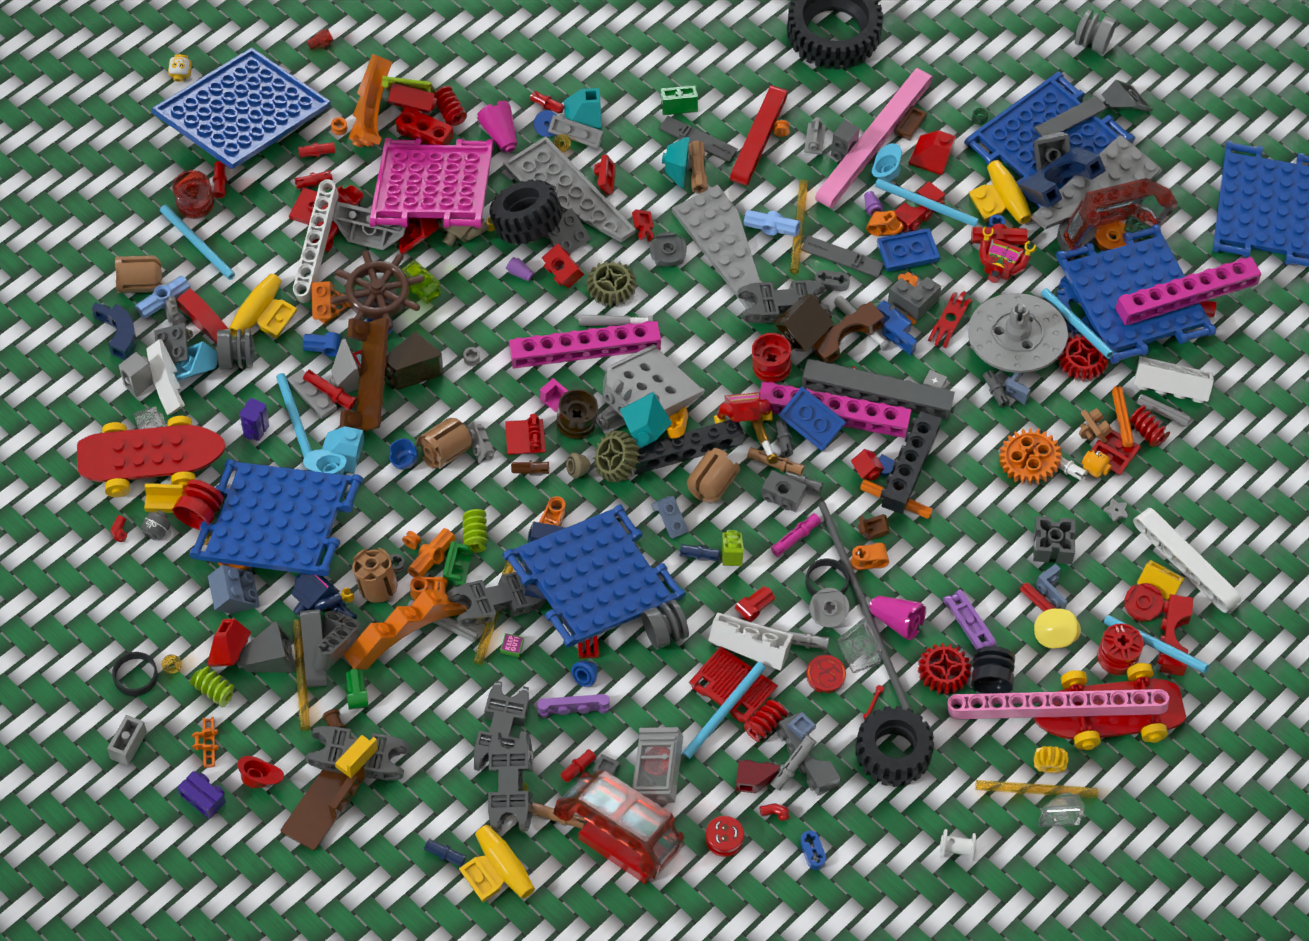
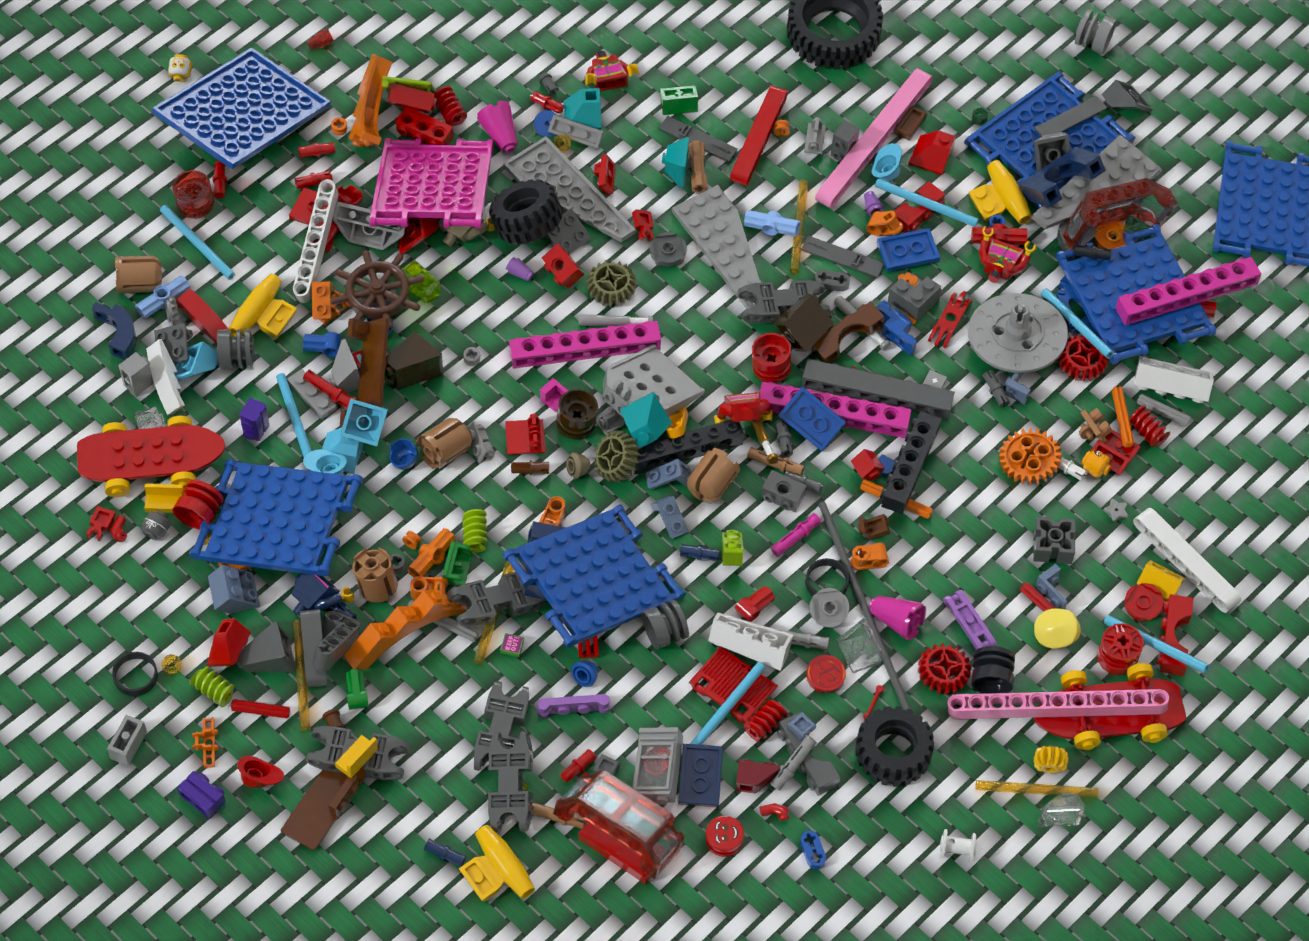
none -> red plate [87,506,116,542]
none -> red axle [231,699,291,719]
none -> medium azure slope [340,399,388,447]
none -> dark grey pin [539,72,559,95]
none -> torso [585,51,639,92]
none -> sand blue bracket [646,459,691,490]
none -> dark blue tile [678,743,723,808]
none -> black pin [1073,244,1112,261]

